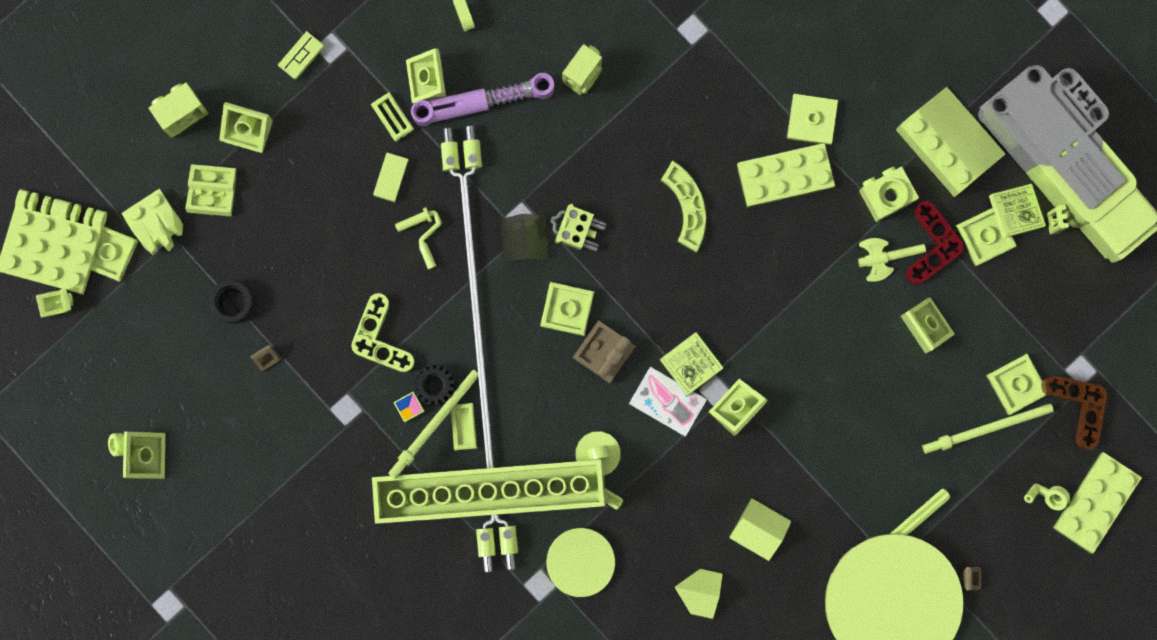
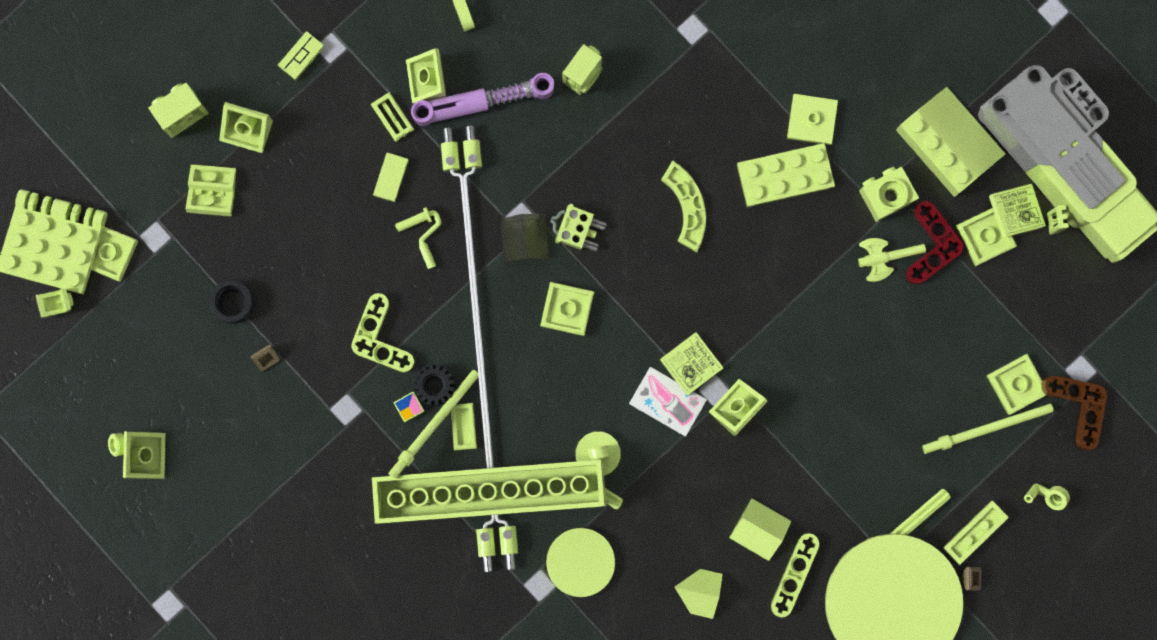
yellowish green plate [122,189,183,255] -> none
dark tan plate [573,321,636,384] -> none
yellowish green slope [901,297,955,354] -> none
yellowish green plate [1053,452,1142,554] -> none
none -> yellowish green beam [771,533,819,617]
none -> yellowish green plate [943,501,1009,565]

